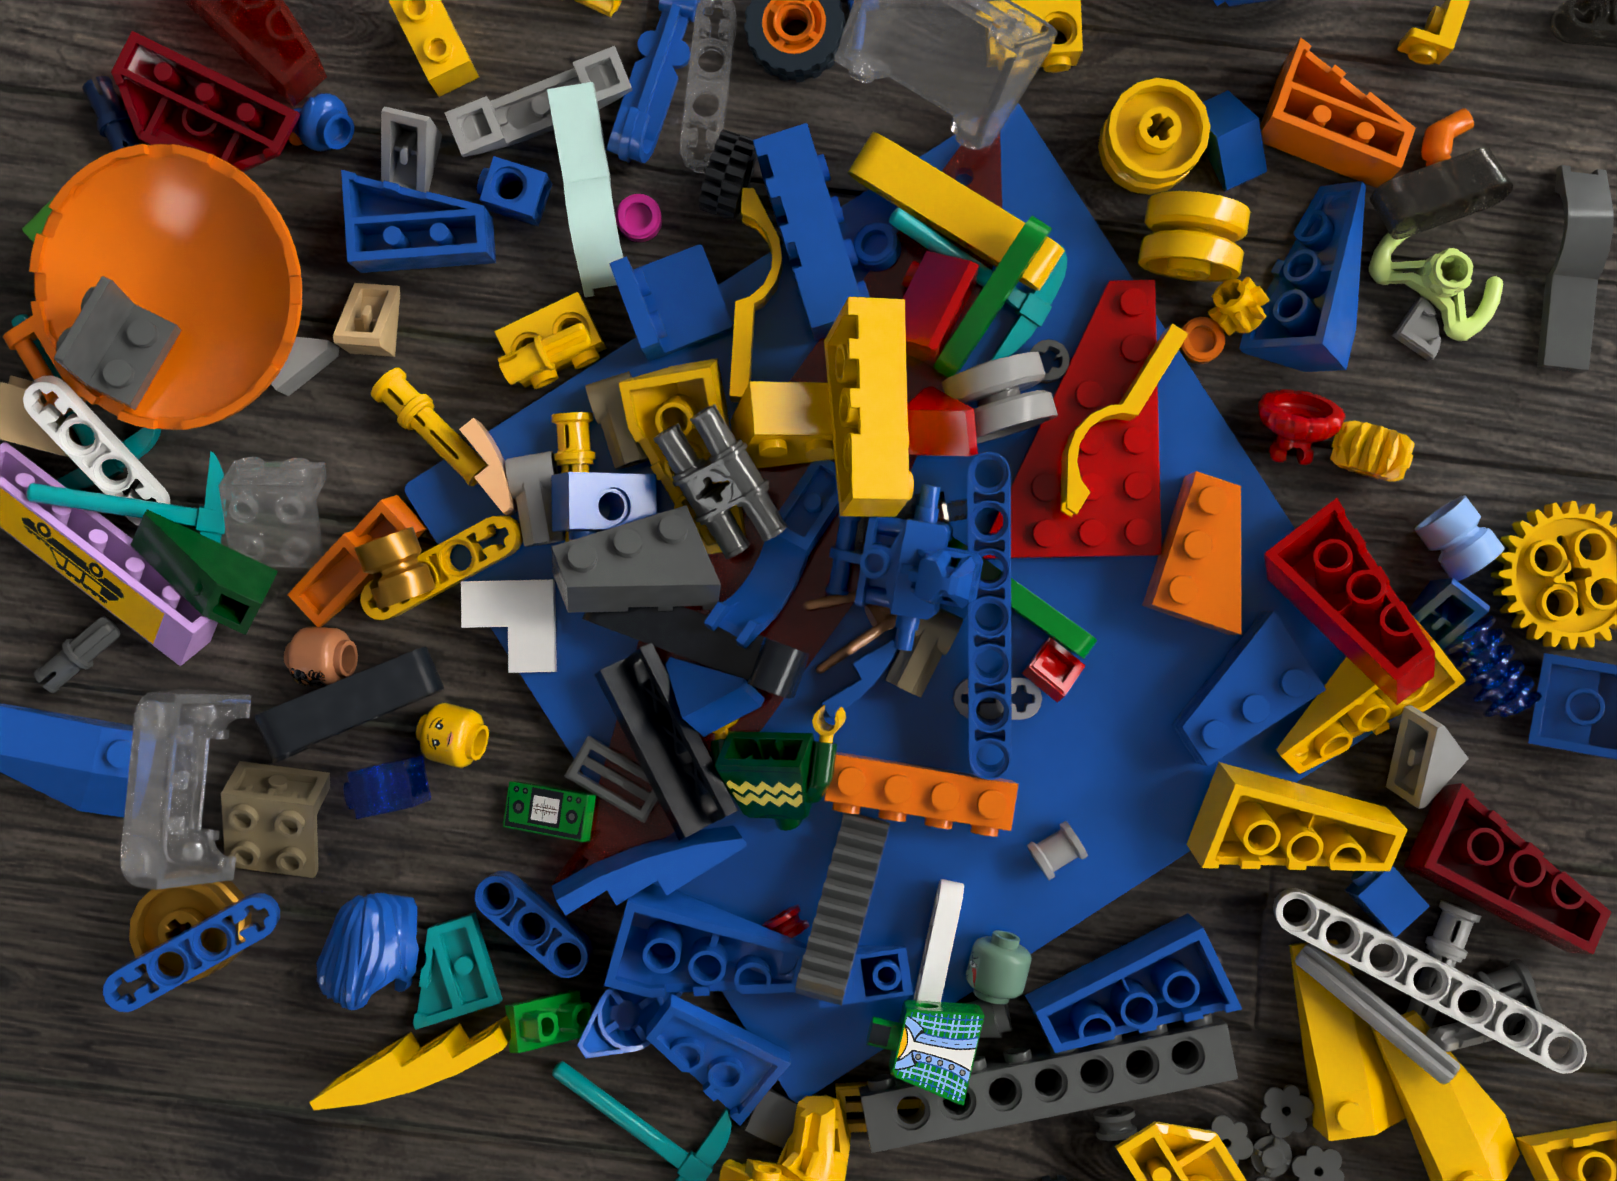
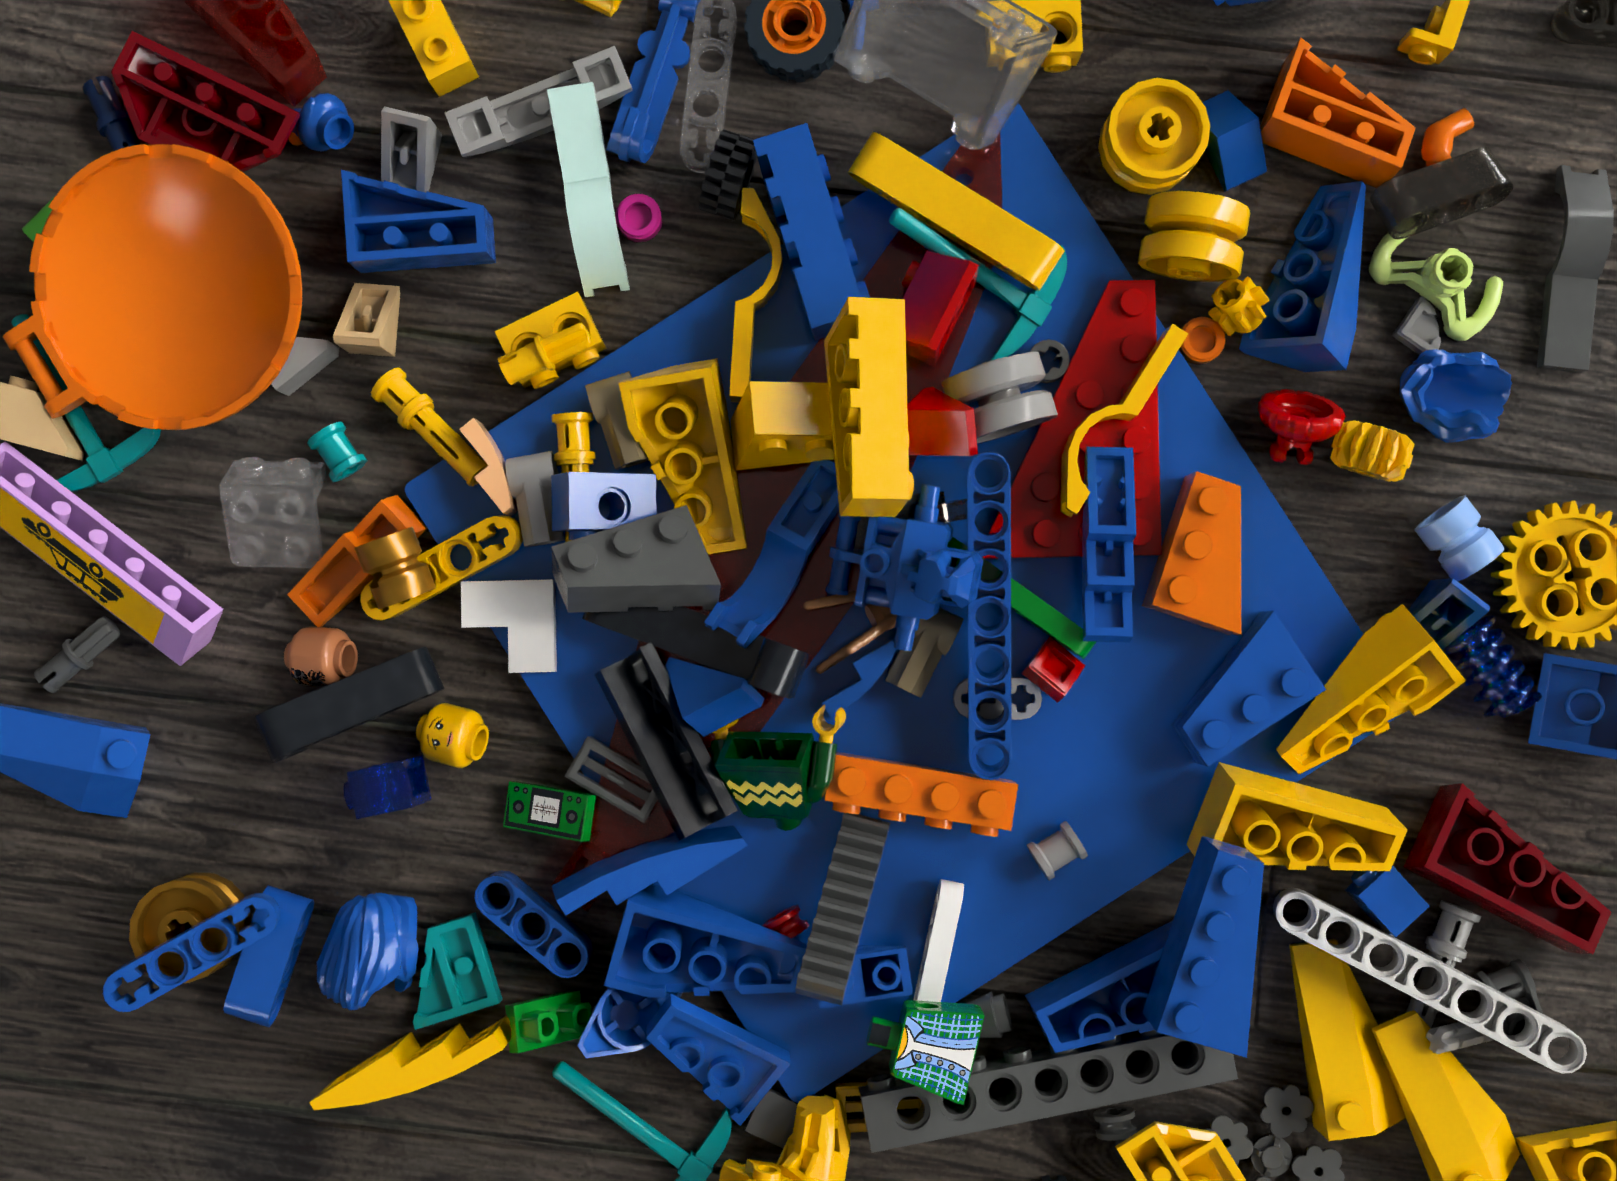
white beam [23,375,170,526] -> none
teal piece [26,451,228,544] -> none
dark grey bracket [54,276,182,410] -> none
clear windscreen [120,689,252,890] -> none
dark green slope [131,509,278,635] -> none
dark tan bracket [221,761,330,878] -> none
blue brick [477,156,552,227] -> none
blue bracket [609,245,733,362] -> none
dark grey pin [653,404,788,559] -> none
blue tile [853,222,901,271] -> none
green beam [932,215,1052,378] -> none
sand green head [966,930,1032,1004] -> none
red wedge [1264,498,1435,705] -> none
light grey axle [1295,943,1460,1084] -> none
light grey slope [1386,705,1469,809] -> none
none -> blue beam [223,885,314,1027]
none -> teal bush [307,421,368,482]
none -> blue slope [1082,447,1136,642]
none -> blue wedge [1142,836,1264,1058]
none -> blue hair [1399,349,1512,443]

